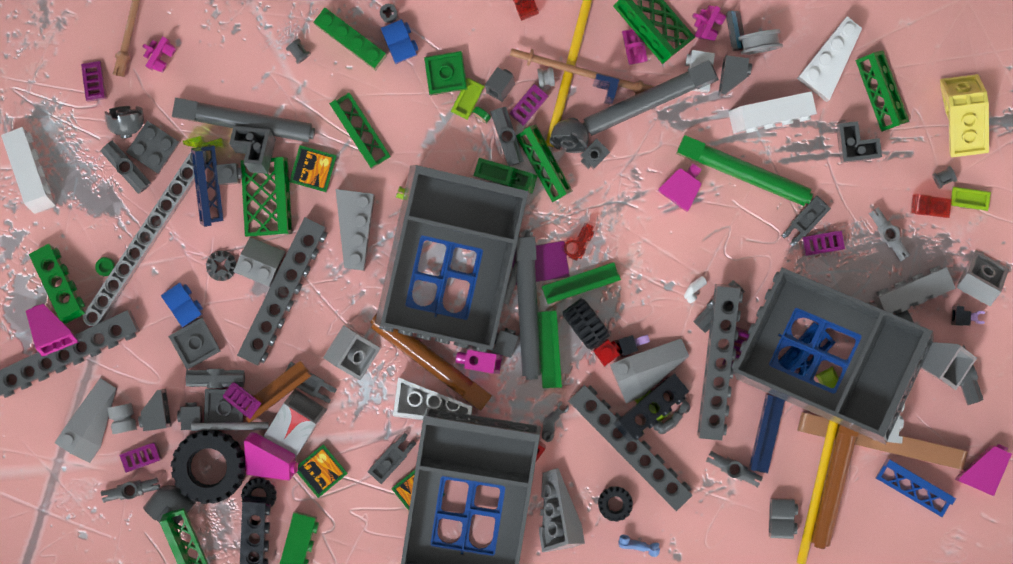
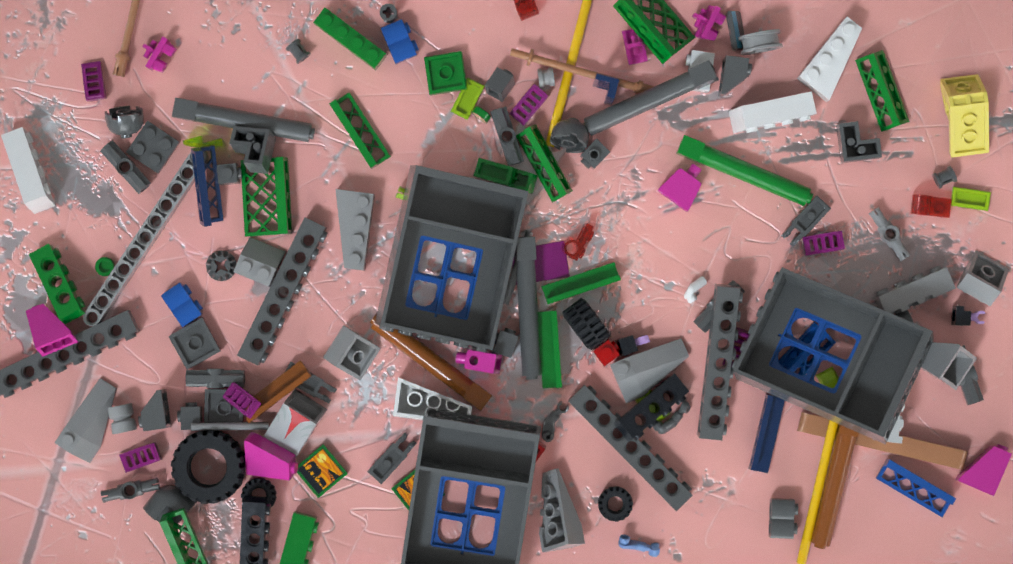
tile [289,145,337,193] -> none
dark grey pin [706,451,763,488] -> none

